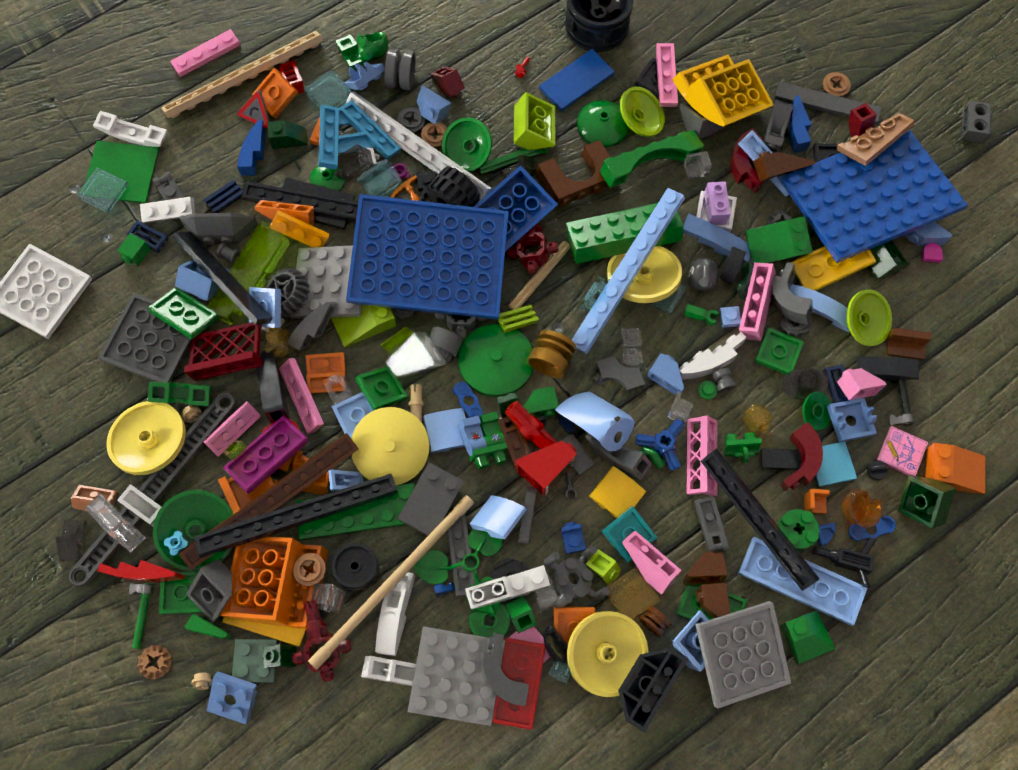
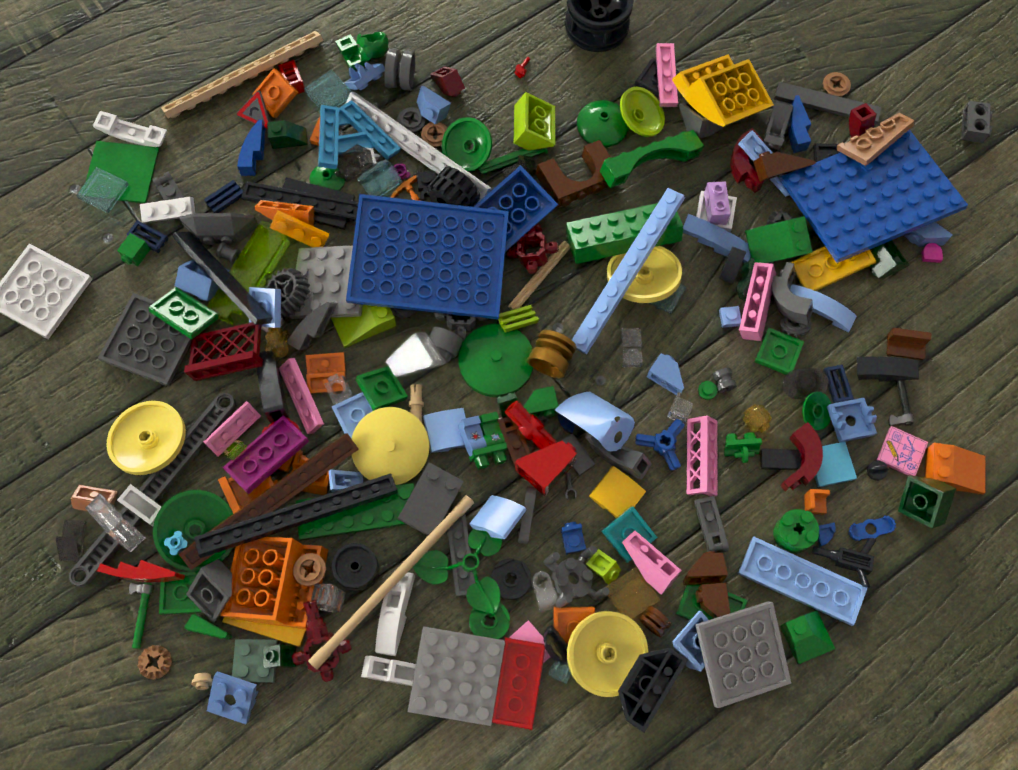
green arch [148,381,212,406] -> none
bright pink plate [170,29,240,77] -> none
tan plate [182,405,202,423] -> none
clear neon green piece [381,327,415,354] -> none
blue tile [434,583,455,597] -> none
blue piece [453,381,483,418] -> none
white slope [465,565,550,609] -> none
dark grey arch [480,633,529,706] -> none
green brick [505,596,537,634] -> none
blue tile [539,49,615,112] -> none
clear light blue plate [579,276,607,312] -> none
dark grey tile [596,356,645,392] -> none
green arm [638,446,666,469] -> none
white slope [679,332,747,380] -> none
clear panel [684,151,712,179] -> none
green bar [684,304,719,326] -> none
dark grey piece [688,258,718,291] -> none
black tile [701,448,820,591] -> none
bright pink slope [837,368,887,400] -> none
clear orange helmet [841,489,883,528] -> none
lime dish [847,290,892,346] -> none

